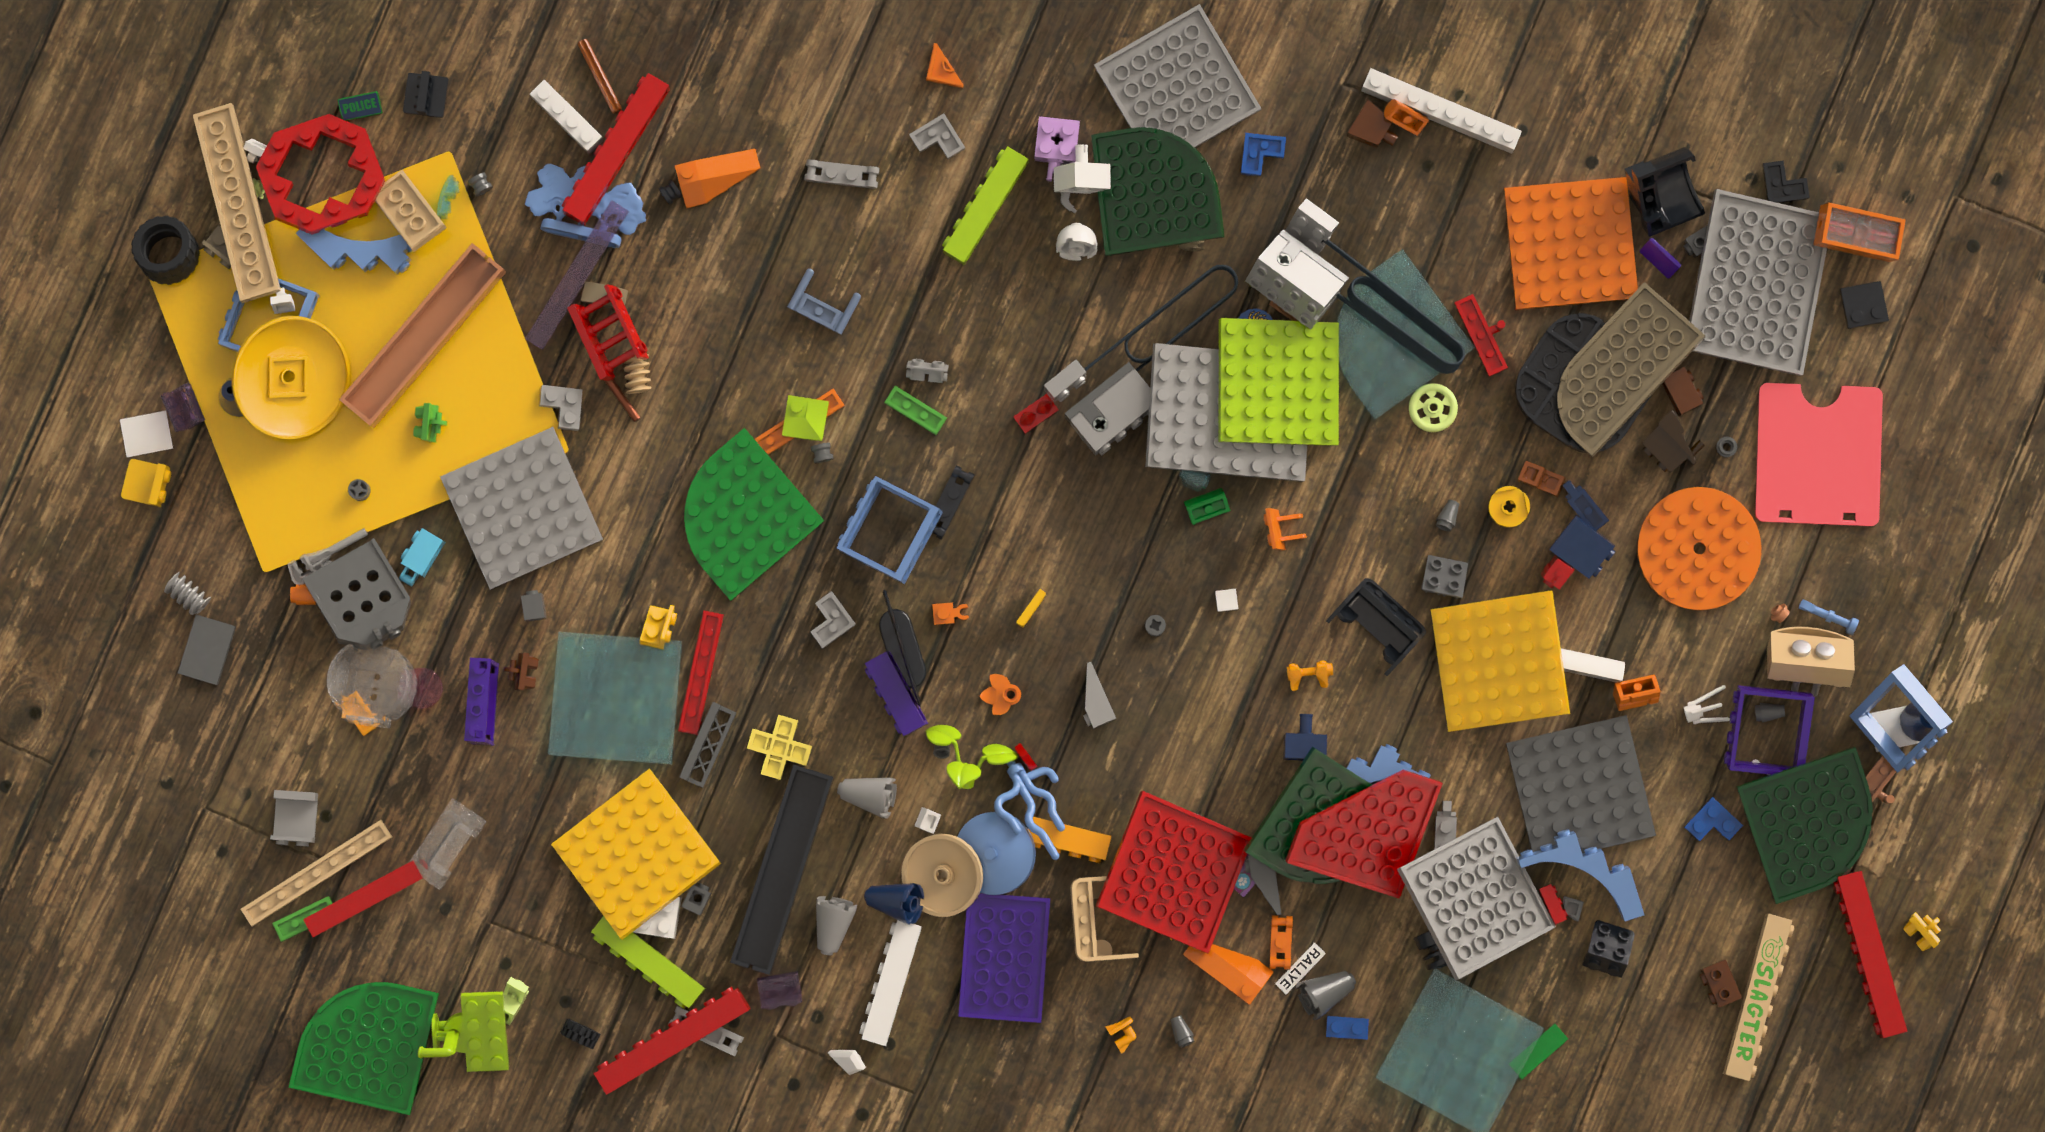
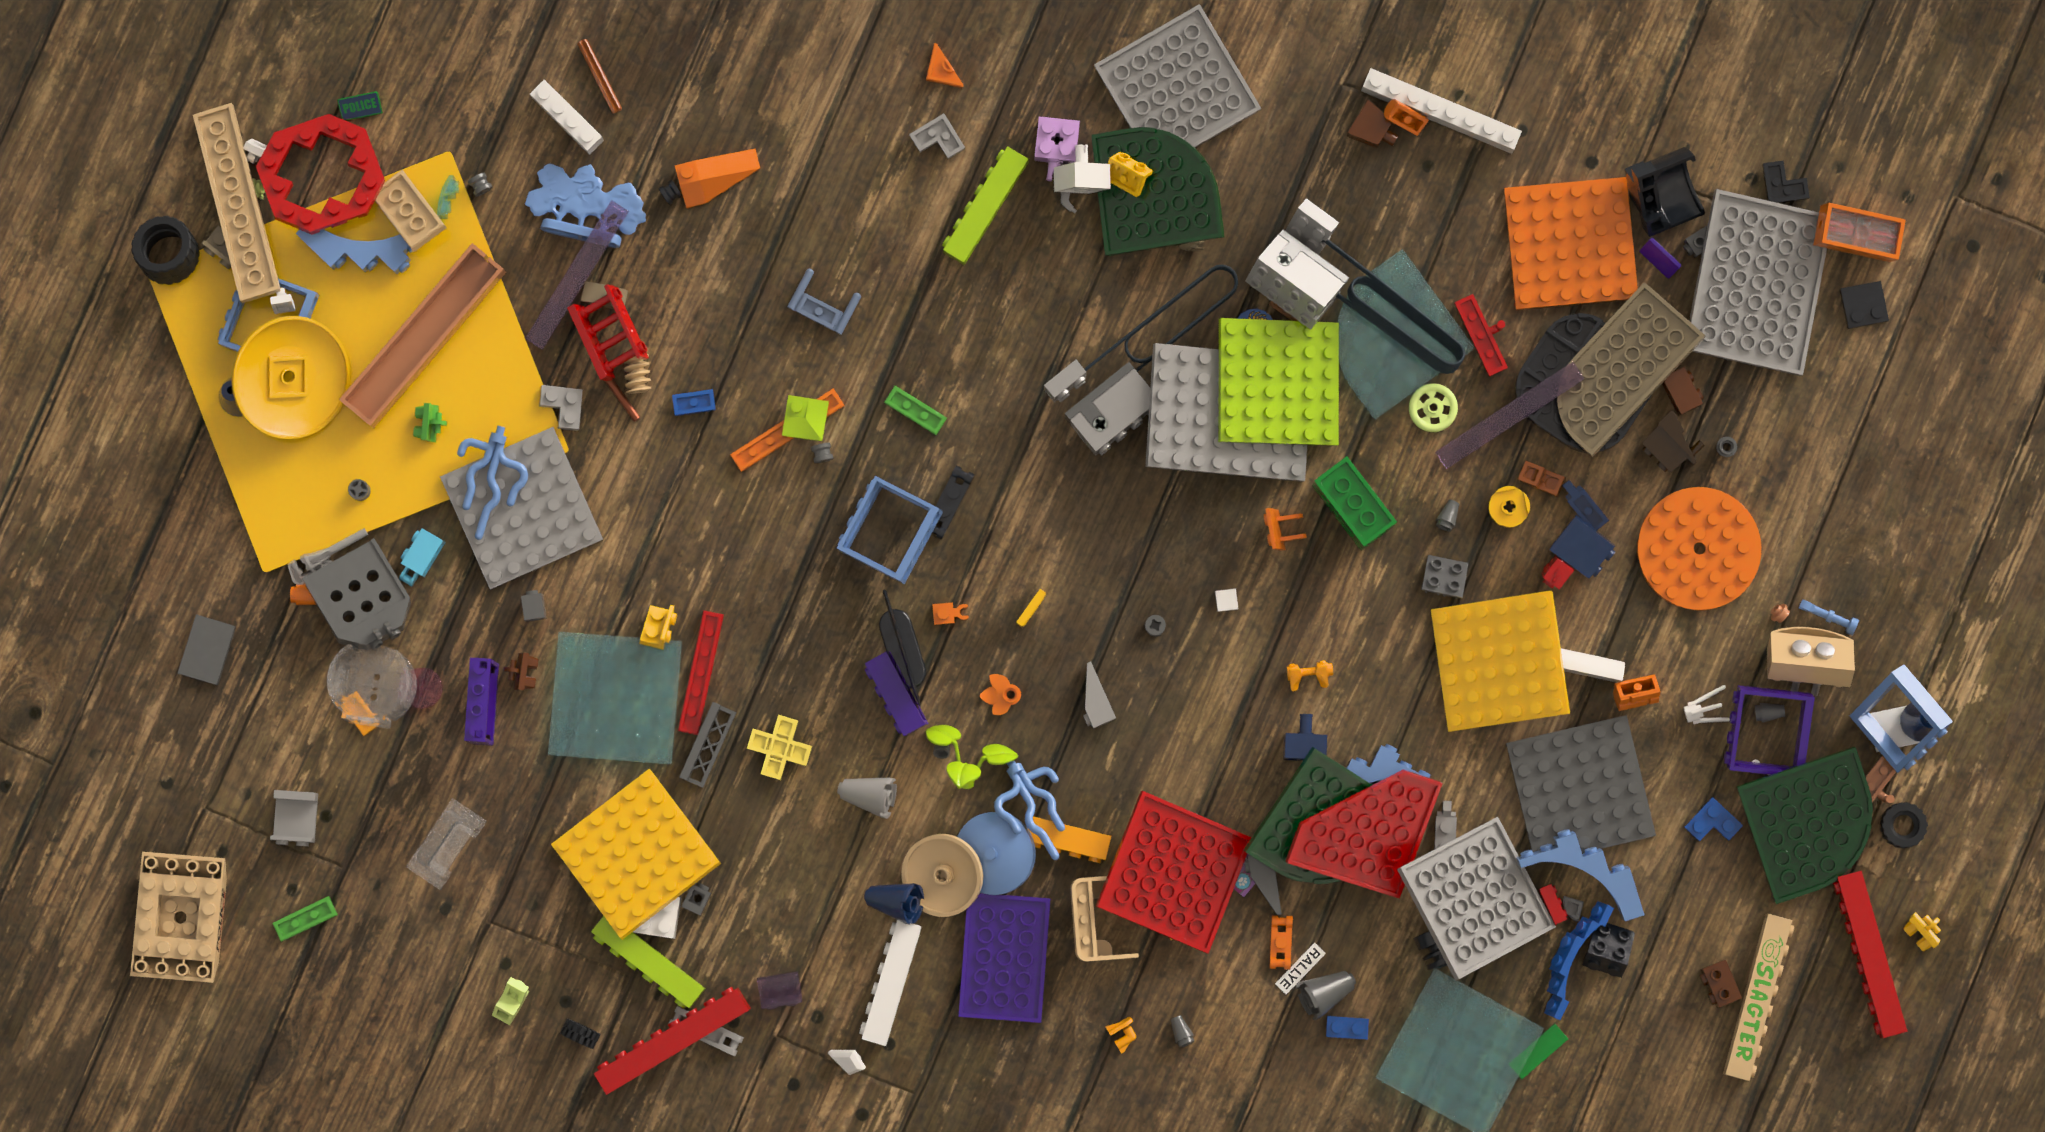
white sticker [120,411,173,457] -> none
yellow bracket [121,459,171,507] -> none
bracket [161,383,205,432] -> none
light grey piece [164,572,211,615] -> none
tan plate [241,820,393,927] -> none
green plate [289,982,439,1115] -> none
red tile [303,860,423,937] -> none
black bracket [403,71,449,118] -> none
lime plate [418,991,509,1072] -> none
red brick [562,73,670,226] -> none
green plate [684,428,824,601] -> none
black piece [730,765,834,975] -> none
light grey plate [804,159,880,189] -> none
light grey plate [811,591,856,649] -> none
light grey cone [816,896,857,955] -> none
light grey hinge [906,359,949,383] -> none
white plate [915,807,941,834] -> none
red tile [1013,394,1059,434] -> none
red tile [1014,743,1037,771] -> none
white cylinder [1056,223,1097,261] -> none
clear light blue head [1179,470,1211,492] -> none
orange wedge [1183,944,1273,1005] -> none
green slope [1184,488,1231,525] -> none
blue plate [1241,133,1286,176] -> none
black windscreen [1326,578,1426,676] -> none
coral door [1755,383,1883,526] -> none
none -> tan slope [130,852,227,983]
none -> medium blue plant [457,426,528,540]
none -> blue plate [672,389,716,416]
none -> yellow bracket [1108,152,1153,197]
none -> green piece [1312,456,1397,551]
none -> tile [1435,362,1585,469]
none -> blue piece [1544,901,1614,1020]
none -> black tyre [1880,802,1928,848]

